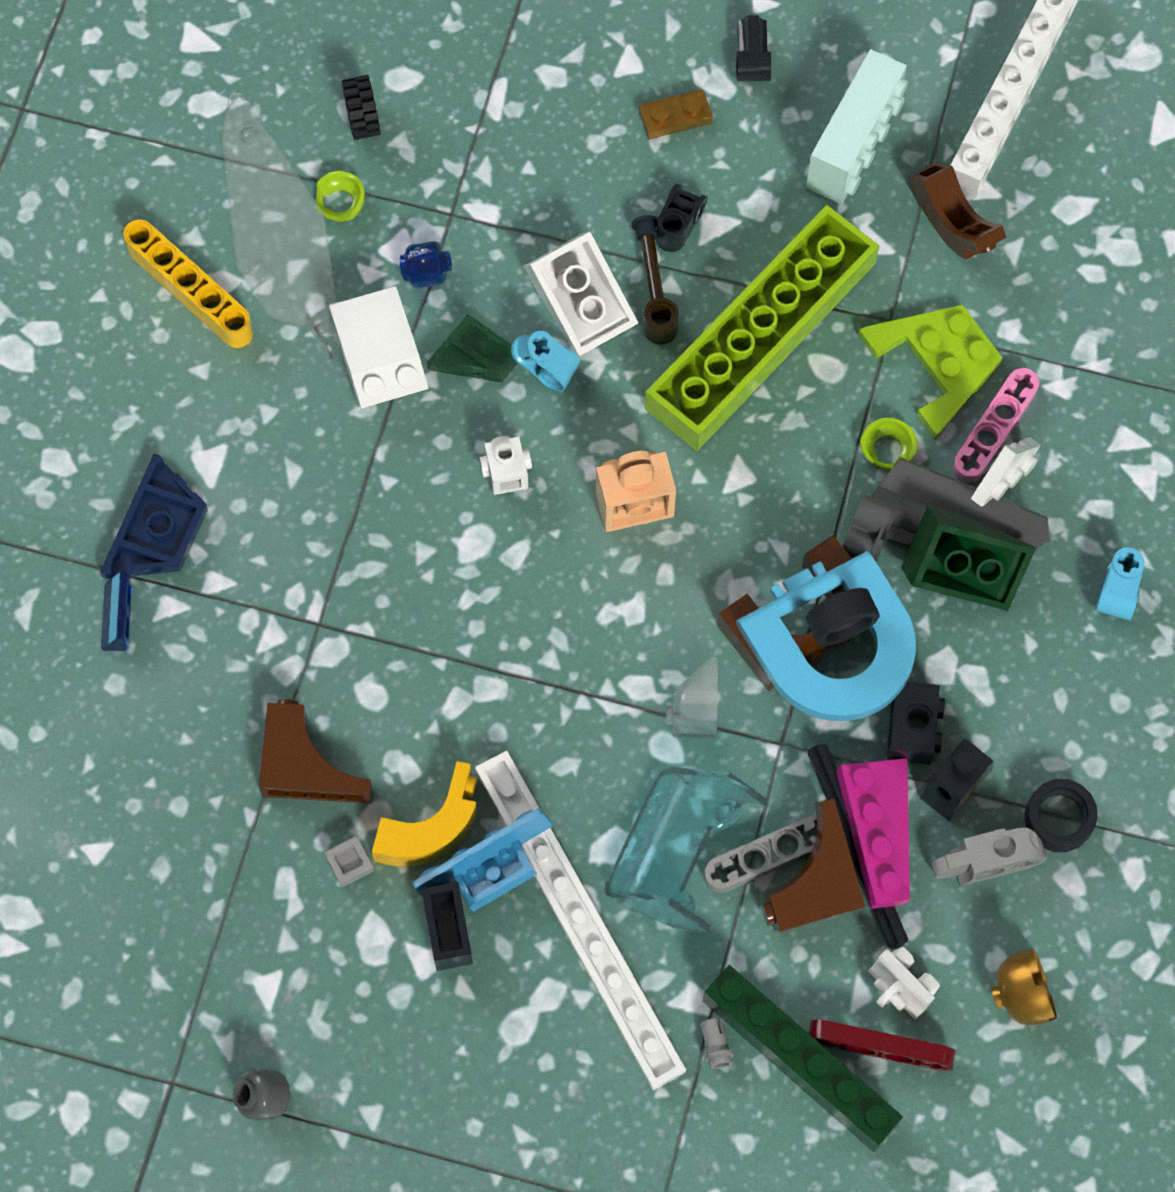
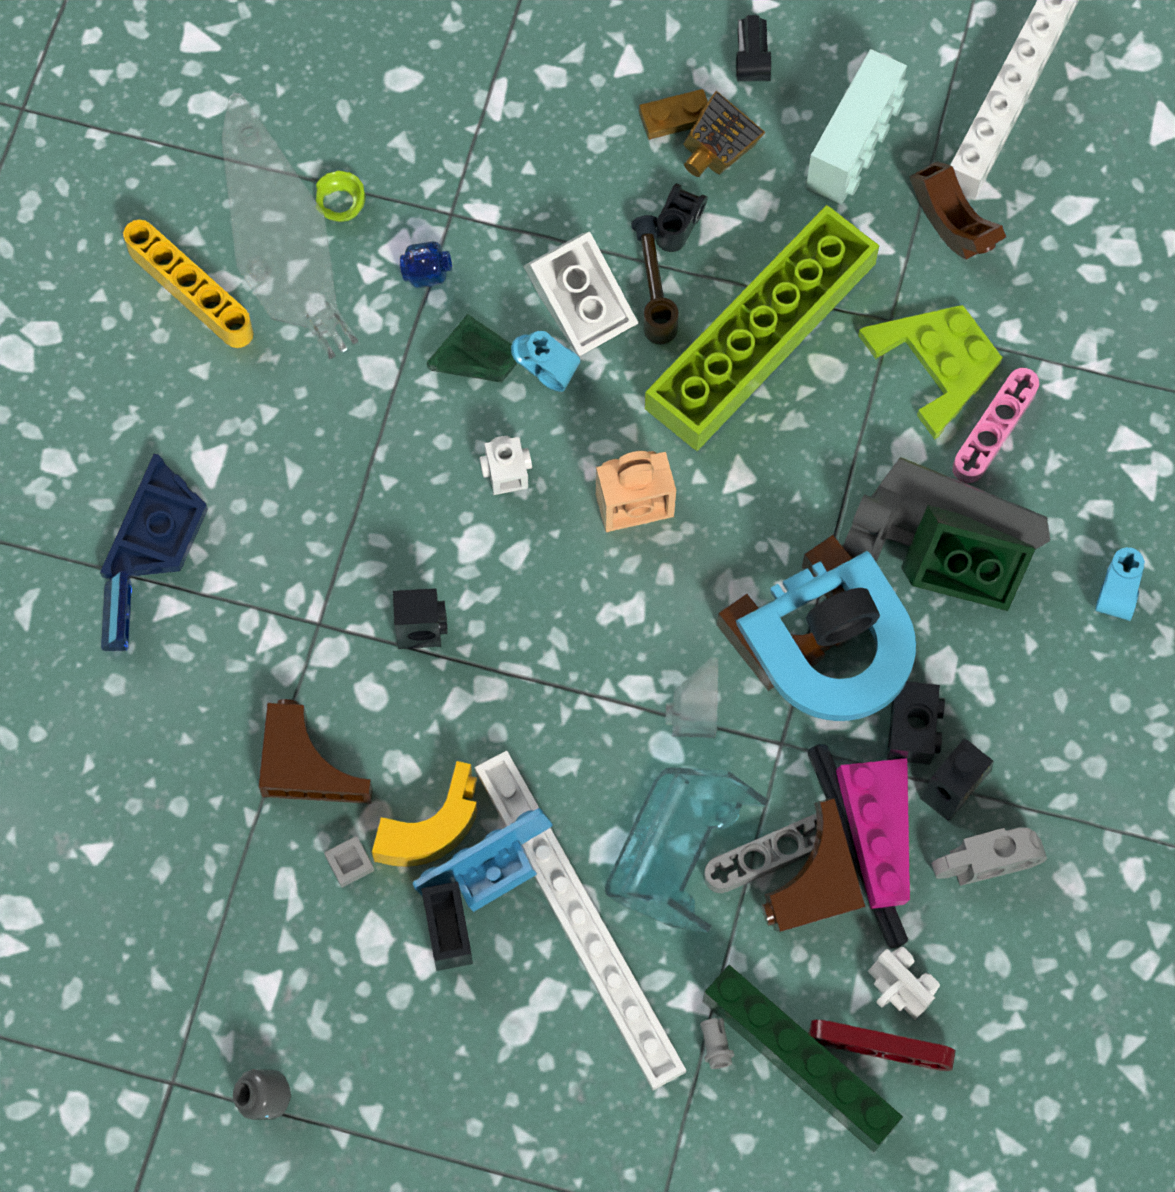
white slope [329,286,429,408] -> none
black tyre [342,75,381,140] -> none
lime piece [860,417,918,470] -> none
white wing [971,437,1041,507] -> none
pearl gold cylinder [991,947,1057,1025] -> none
black tyre [1024,779,1098,852] -> none
none -> black brick [393,588,448,649]
none -> torso [683,91,765,177]

